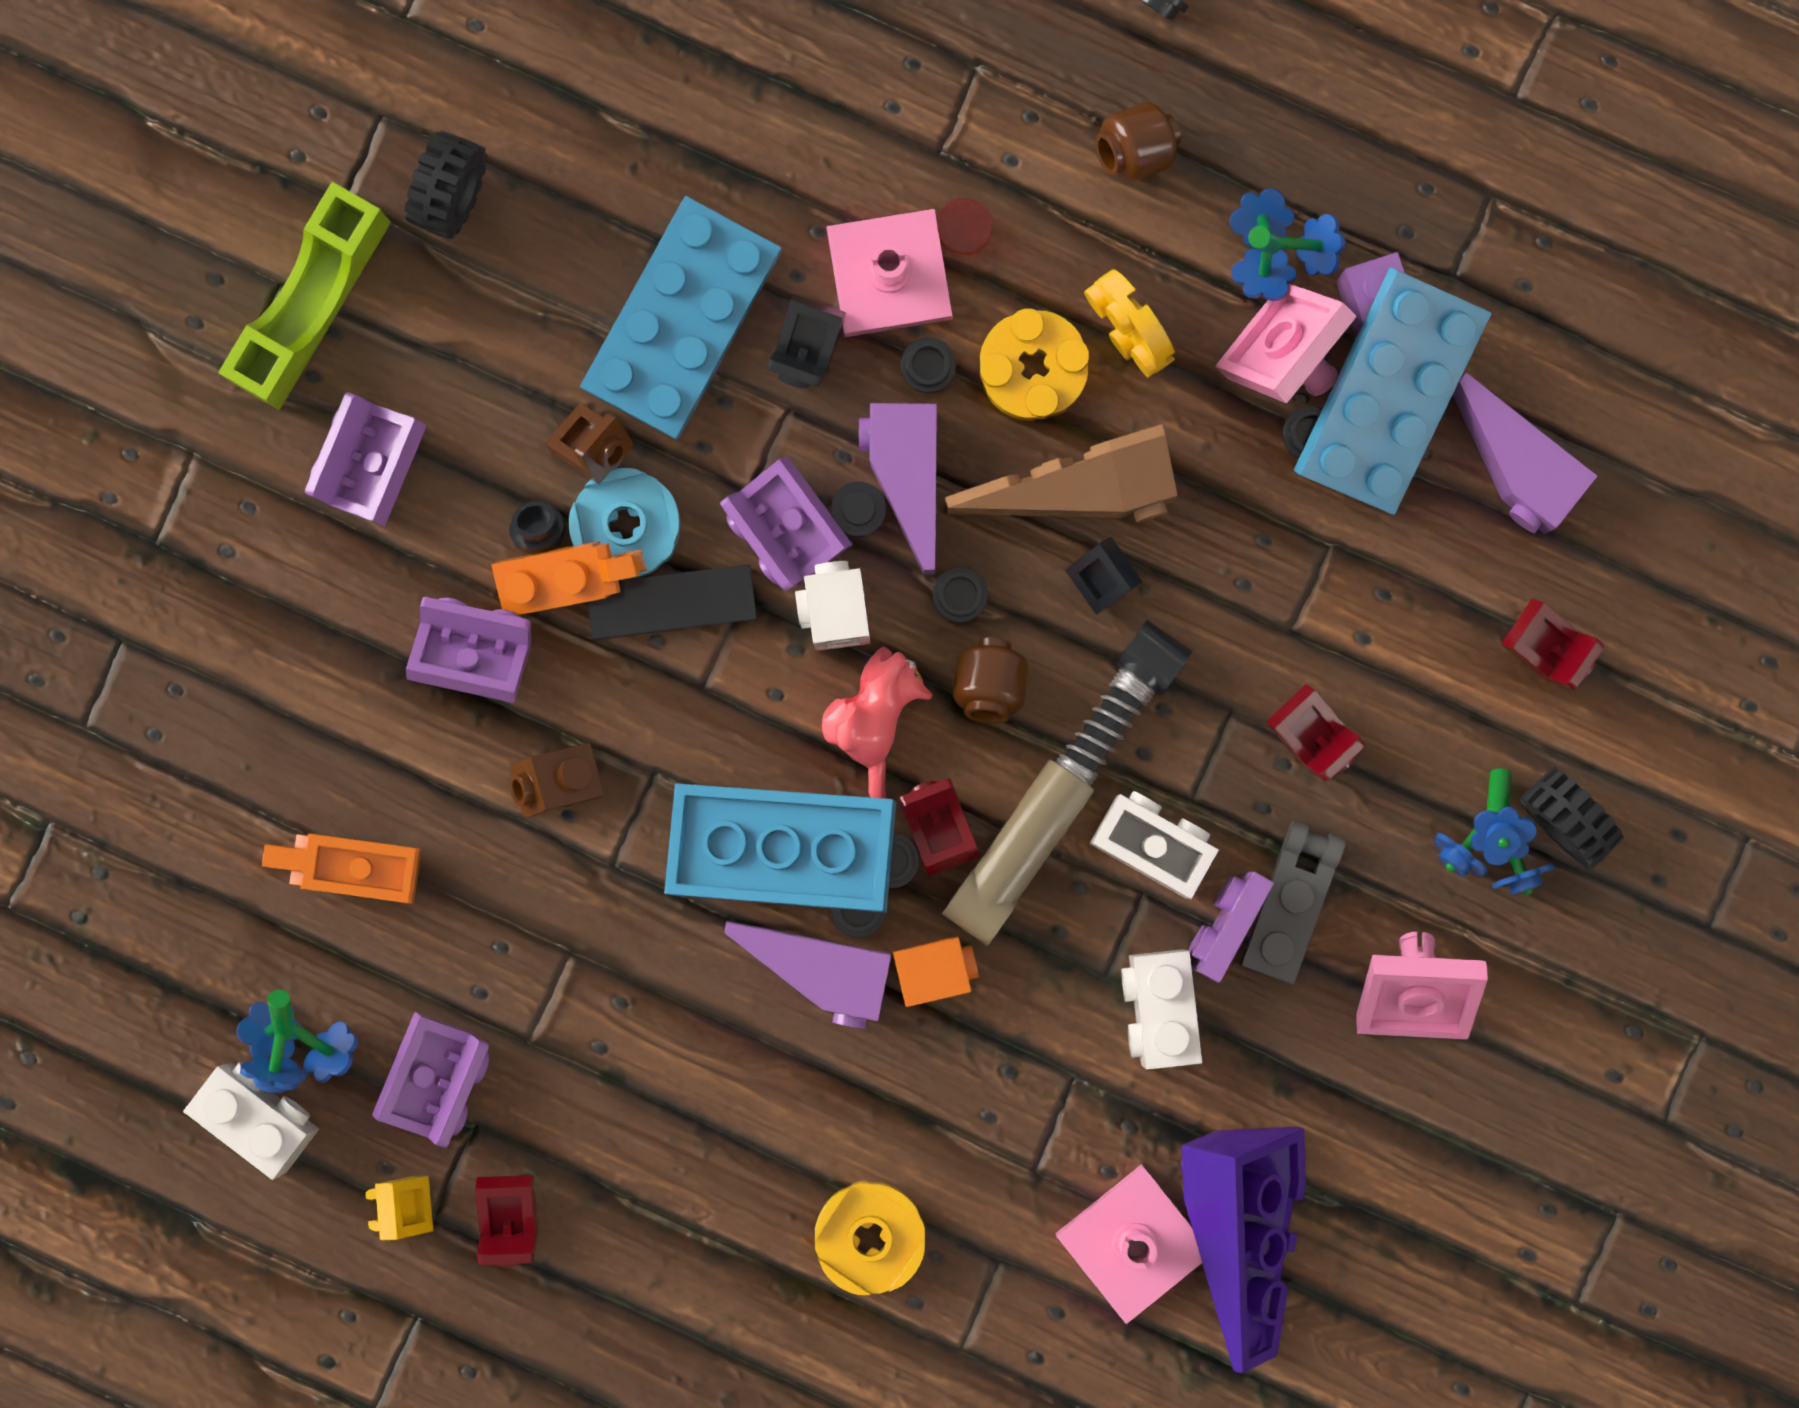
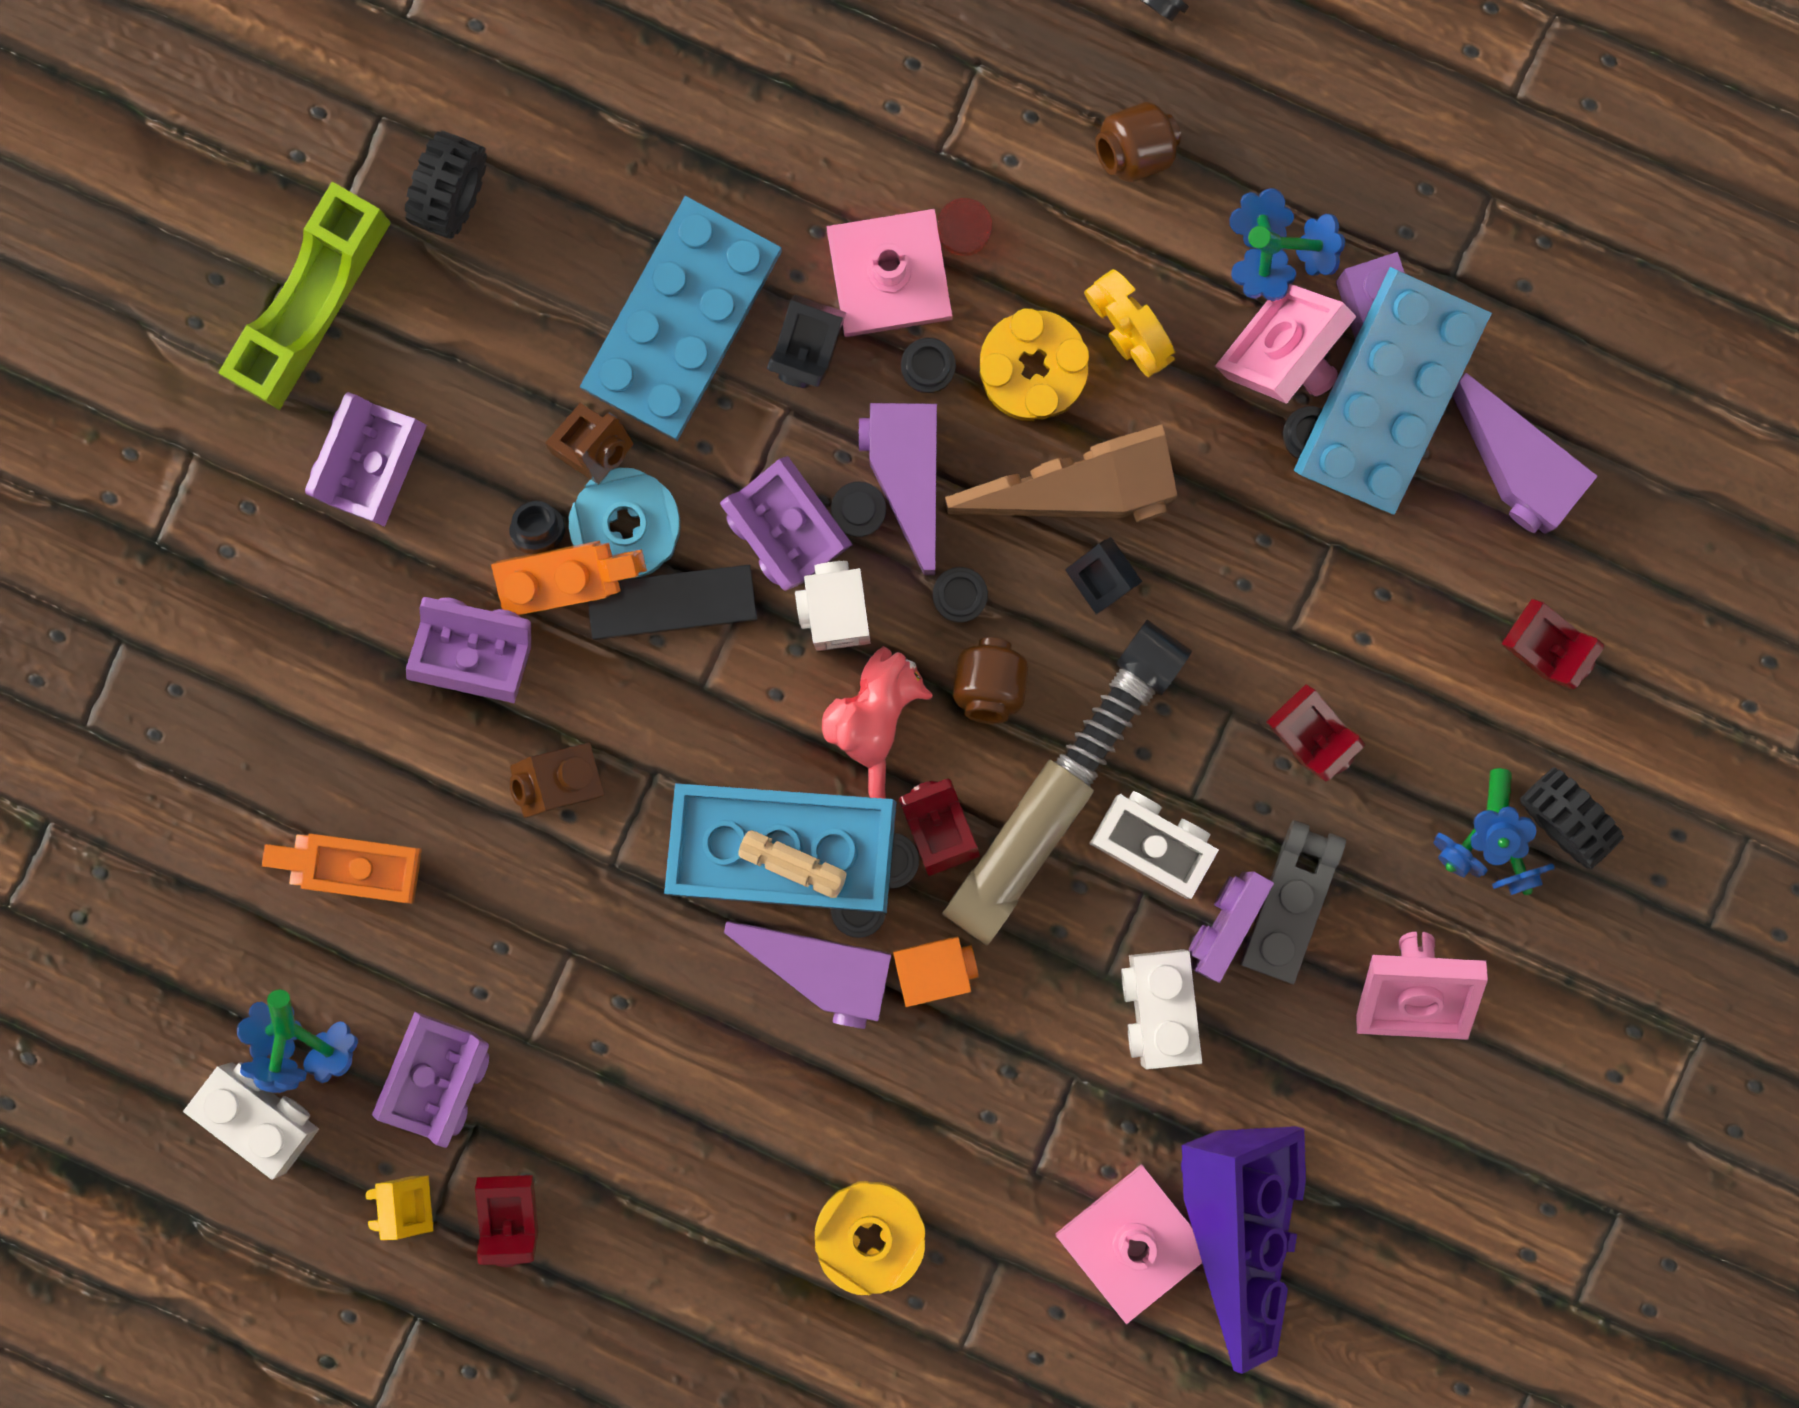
none -> tan axle [738,830,847,898]

